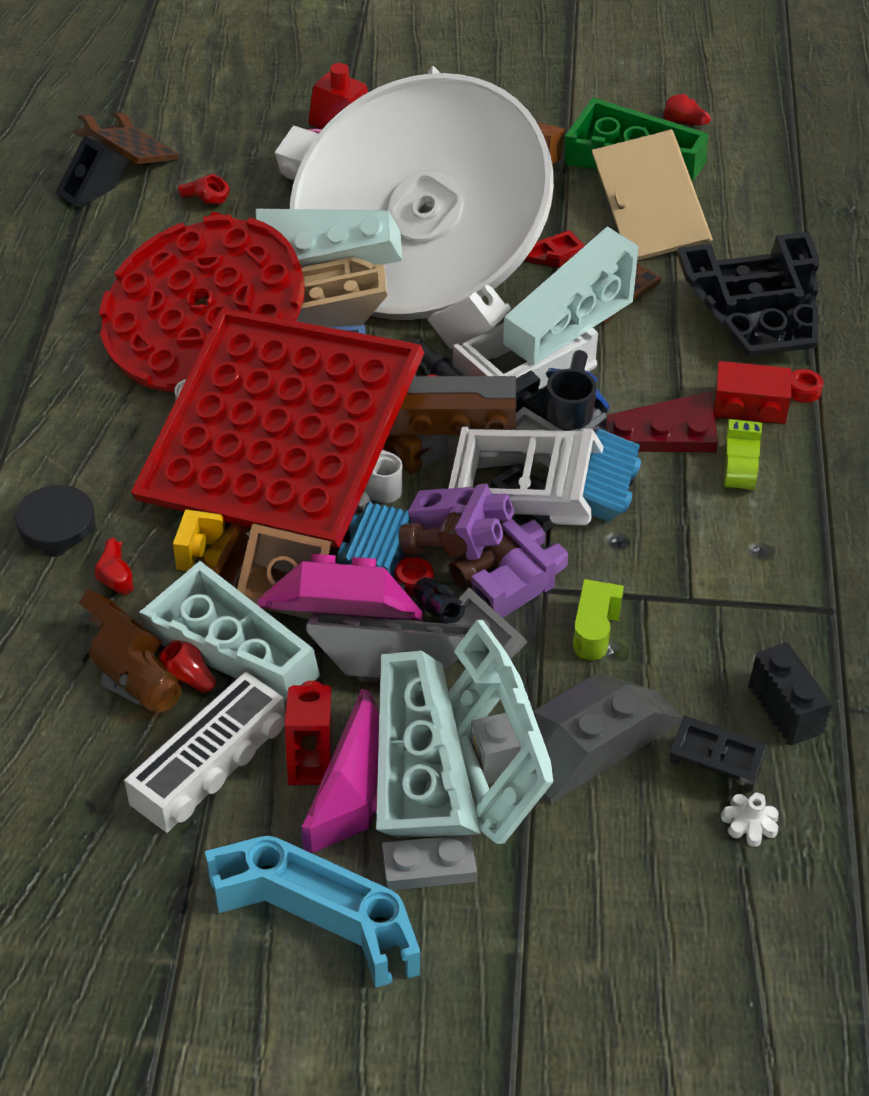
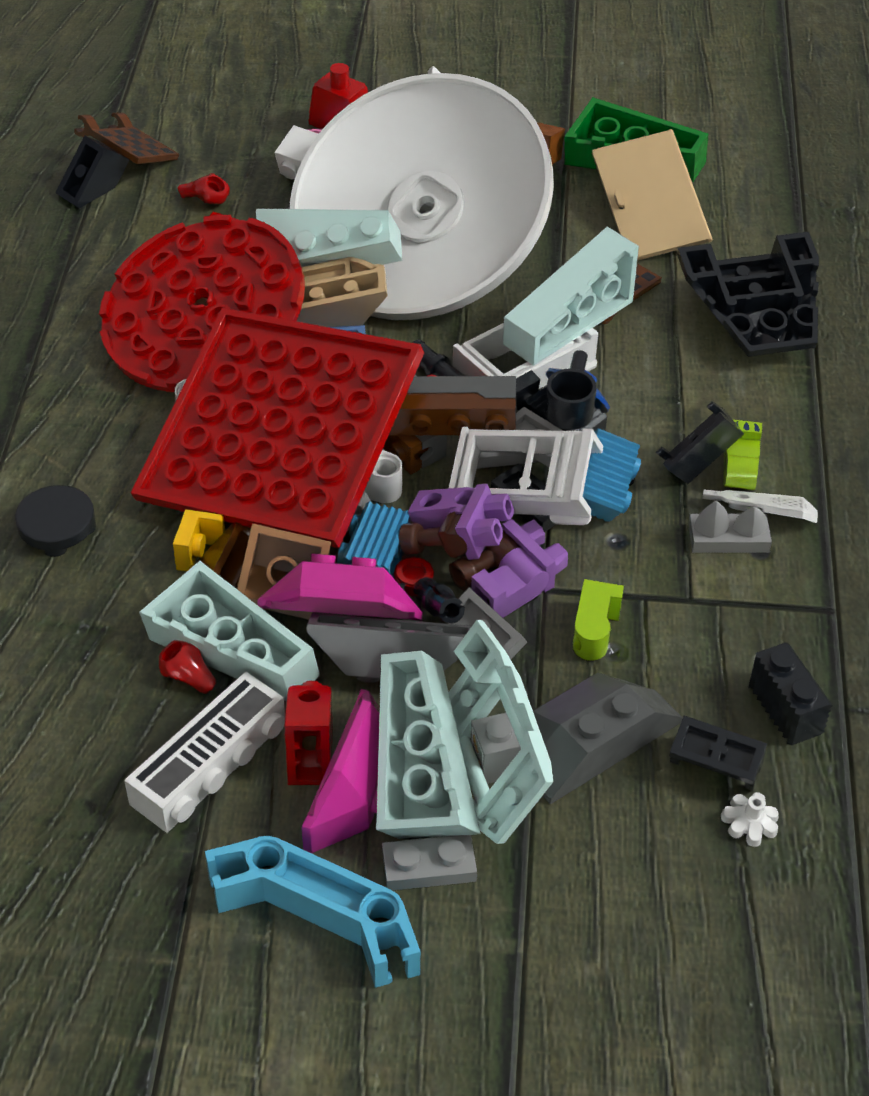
reddish brown plate [79,589,182,713] -> none
red animal [95,537,134,596] -> none
white hinge [427,285,512,349] -> none
red tile [524,230,585,268] -> none
dark red wing [606,391,718,453] -> none
red animal [663,94,711,126] -> none
red brick [713,361,791,424] -> none
red tile [791,369,824,403] -> none
none -> black hinge [656,401,744,484]
none -> light grey tile [688,500,772,553]
none -> white piece [702,489,818,523]

